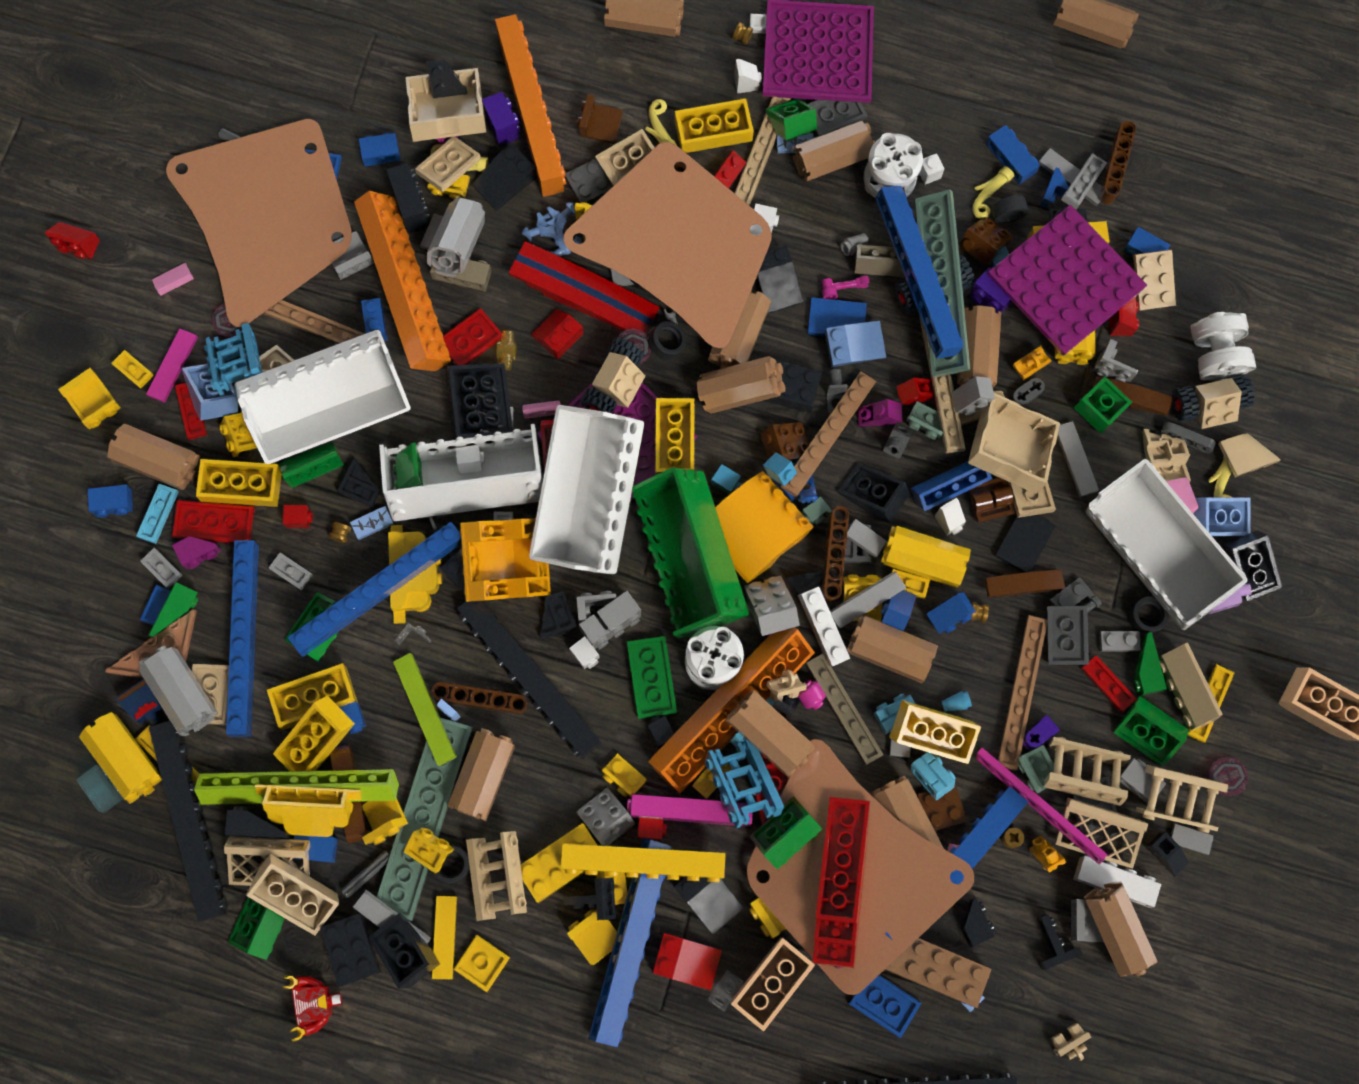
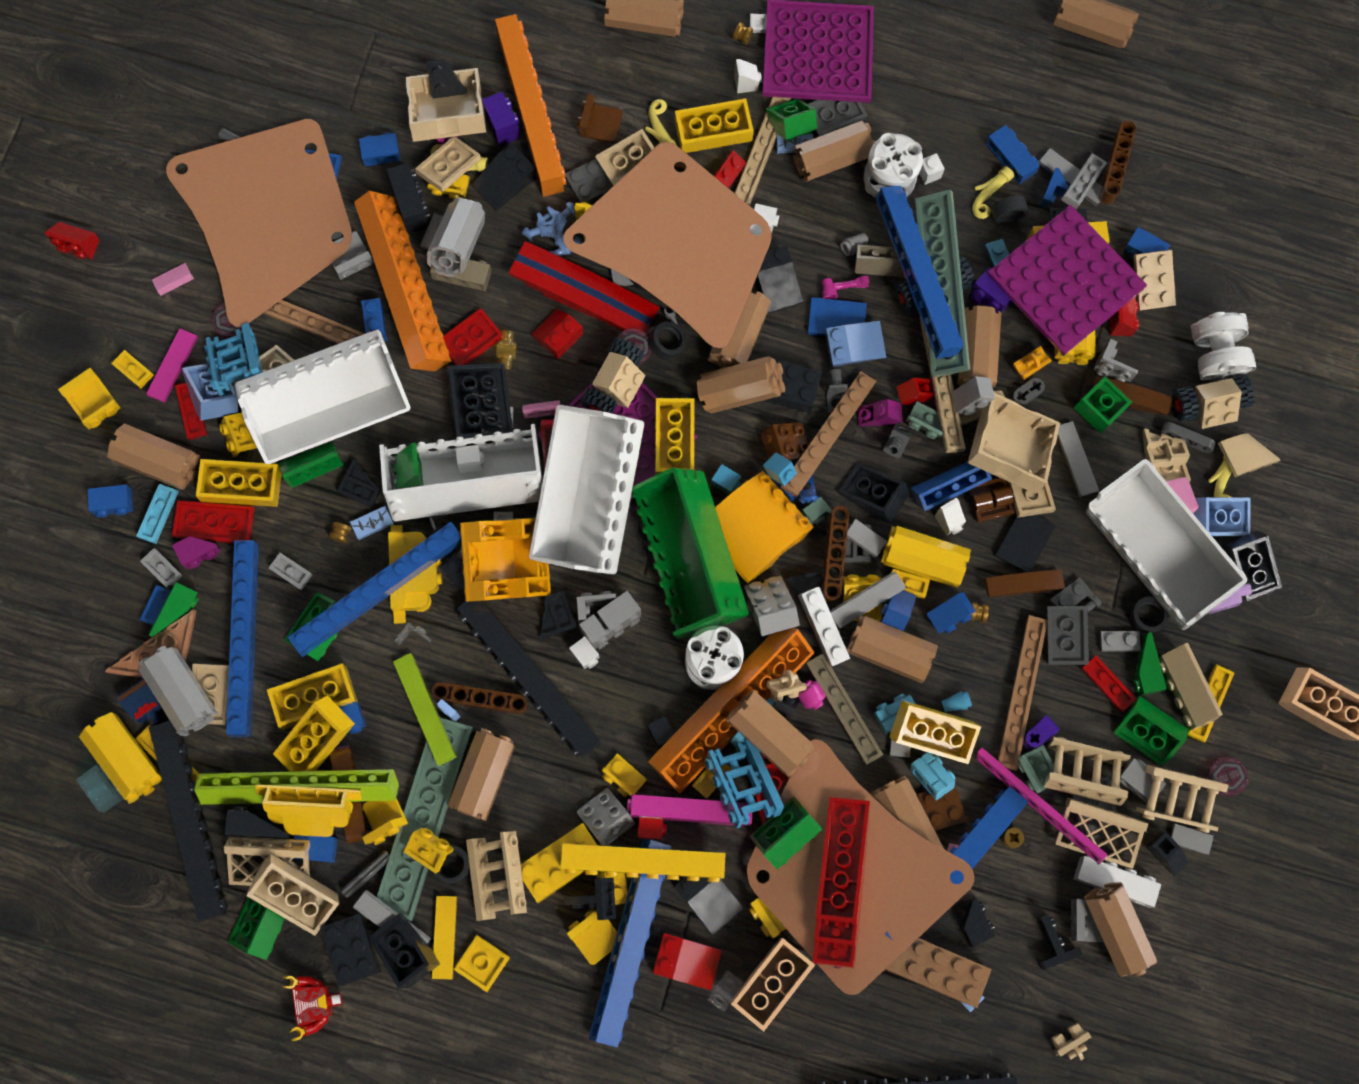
red brick [283,505,313,528] -> none
green plate [627,636,677,719] -> none
blue tile [848,975,922,1038] -> none
reddish brown bracket [959,218,1013,267] -> none
light orange hips [1029,836,1066,873] -> none

